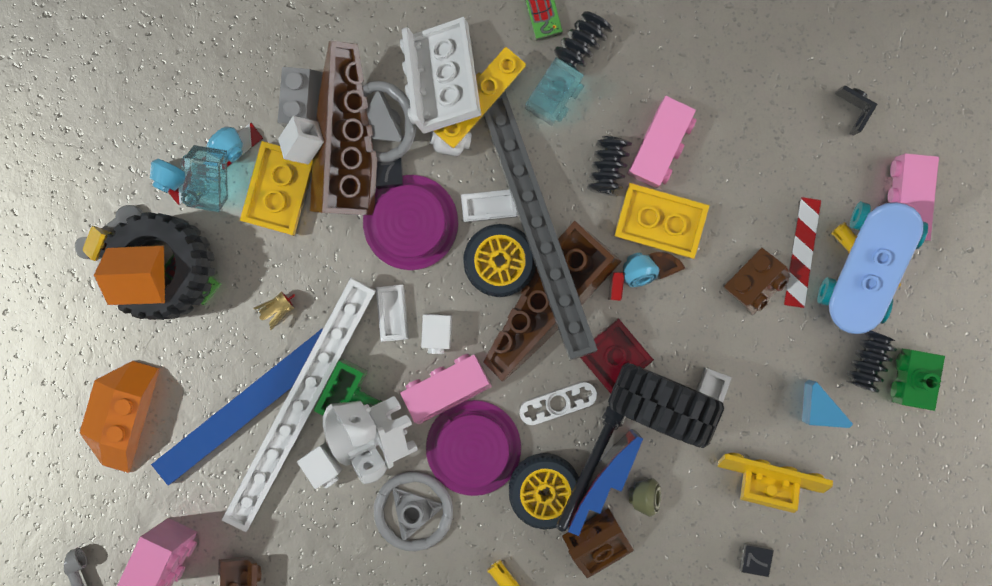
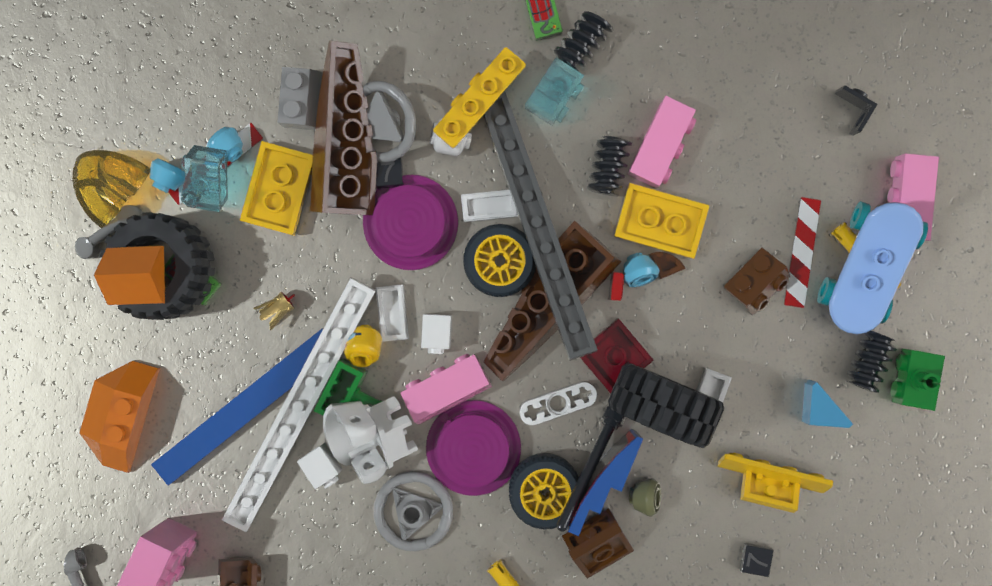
yellow slope [83,226,112,261] -> none
white brick [278,116,324,164] -> none
white bracket [400,17,481,134] -> none
none -> clear yellow brick [72,150,150,228]
none -> yellow head [344,325,382,367]

